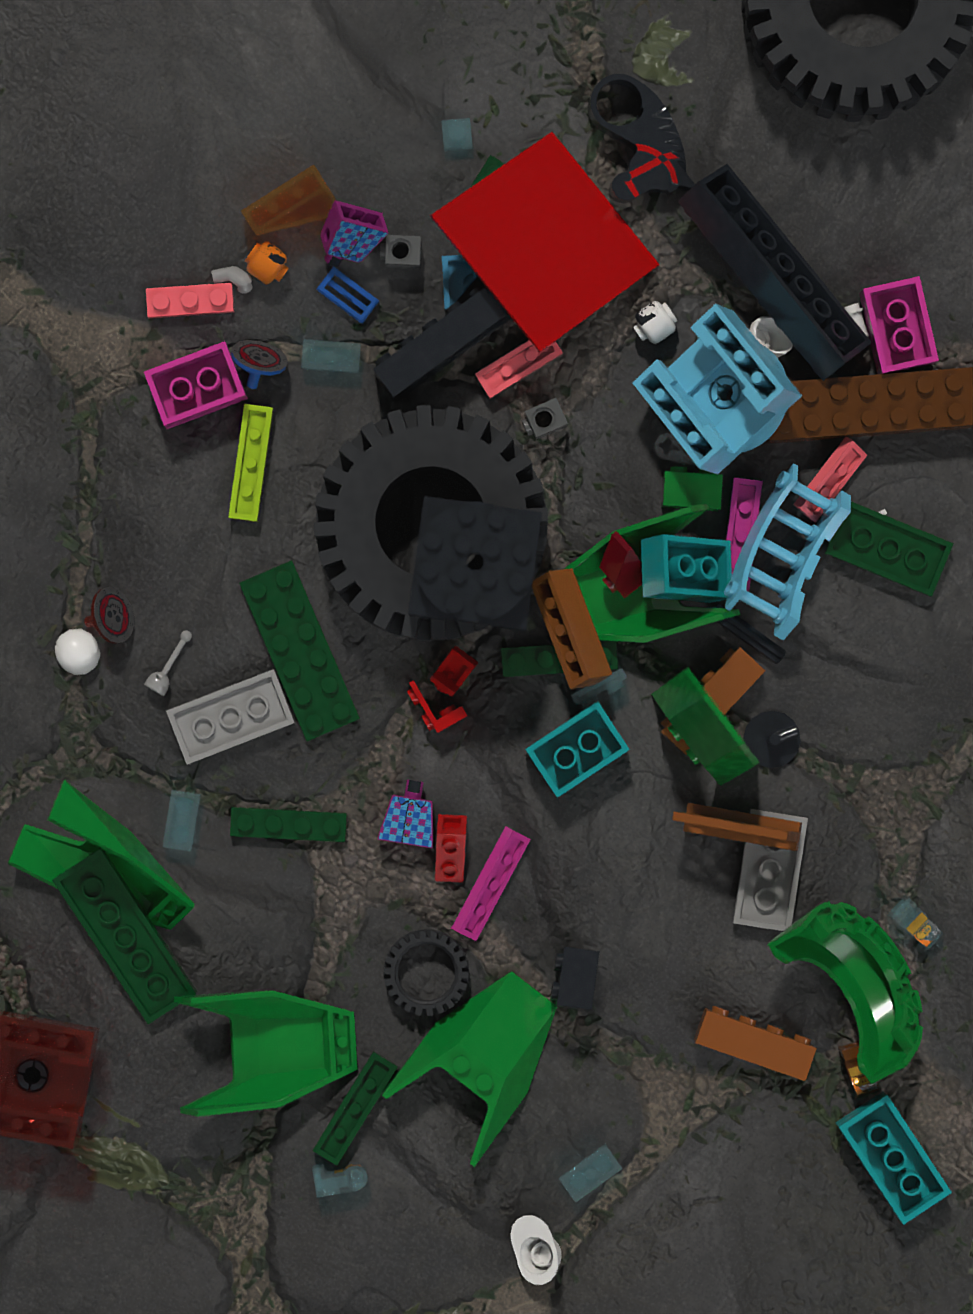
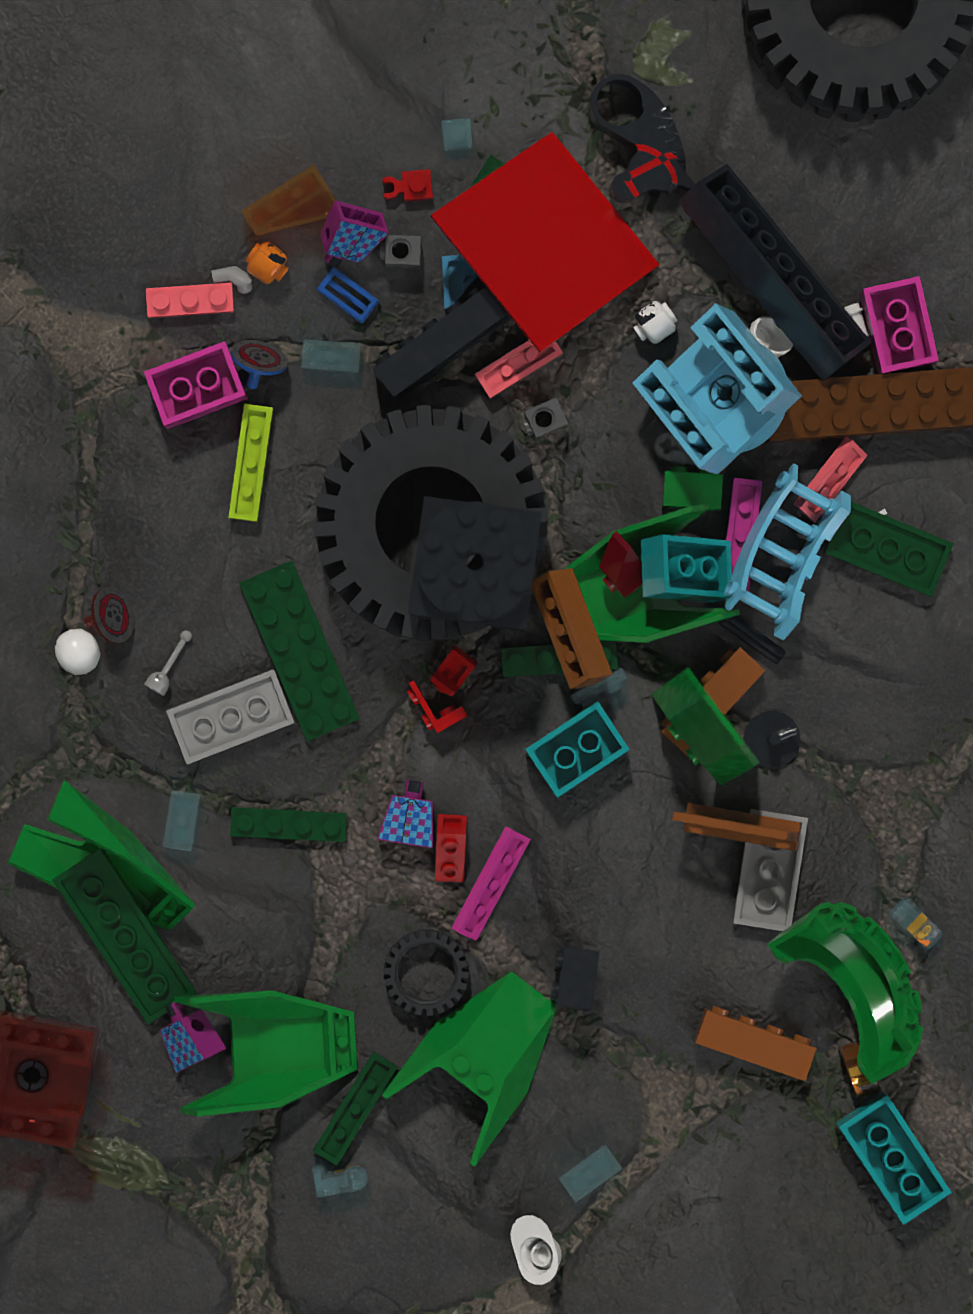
none -> torso [160,1002,226,1073]
none -> red plate [382,169,433,202]

